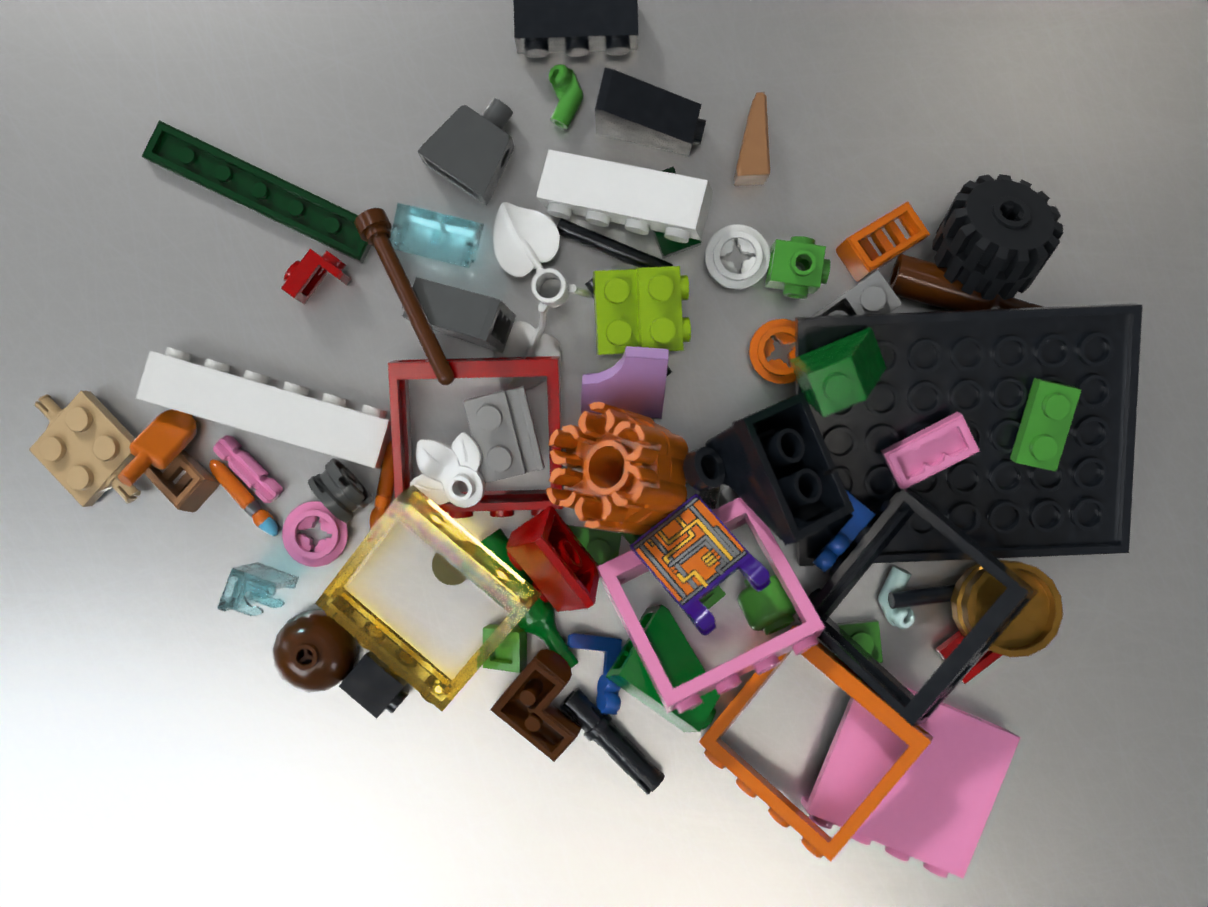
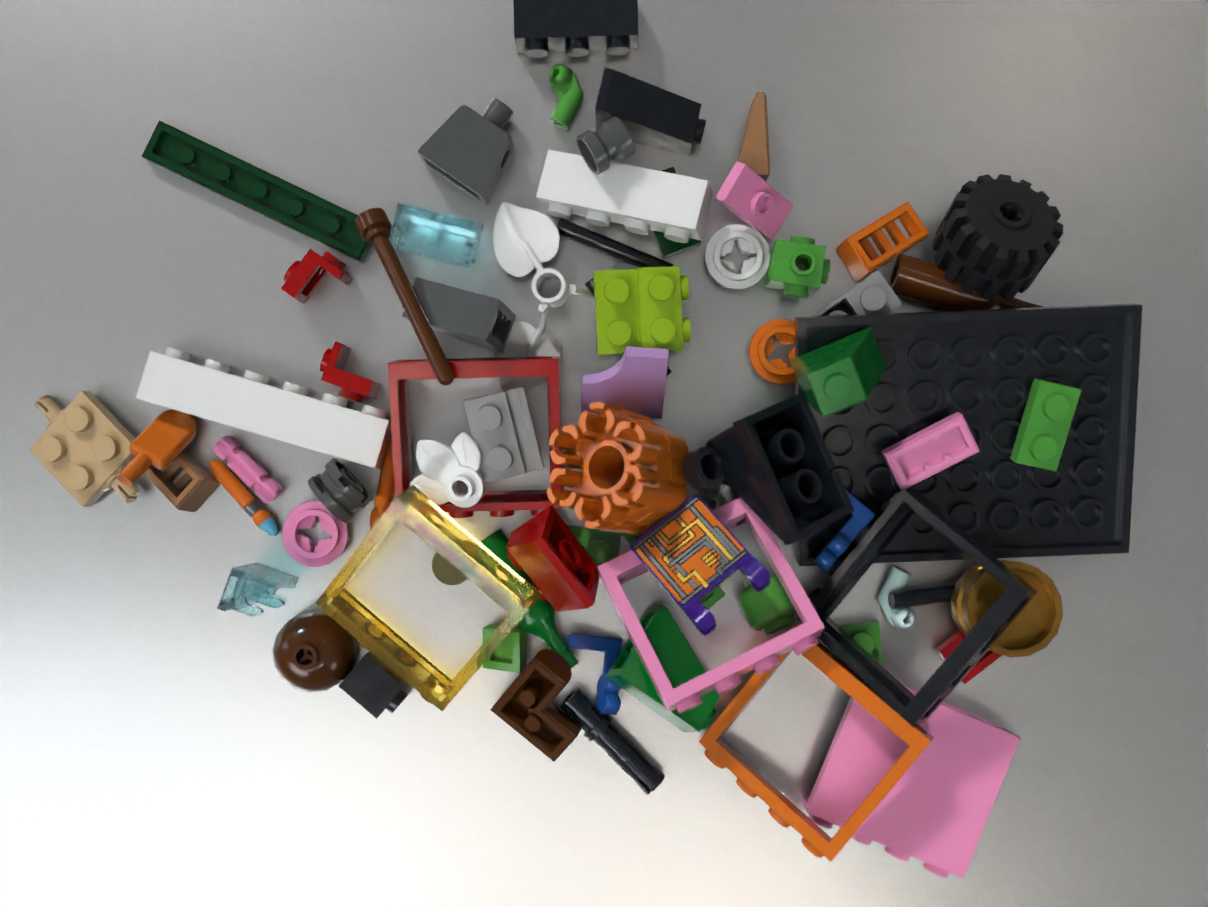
none -> red bracket [320,342,381,403]
none -> dark grey wheel [576,116,635,175]
none -> bright pink plate [715,162,793,240]

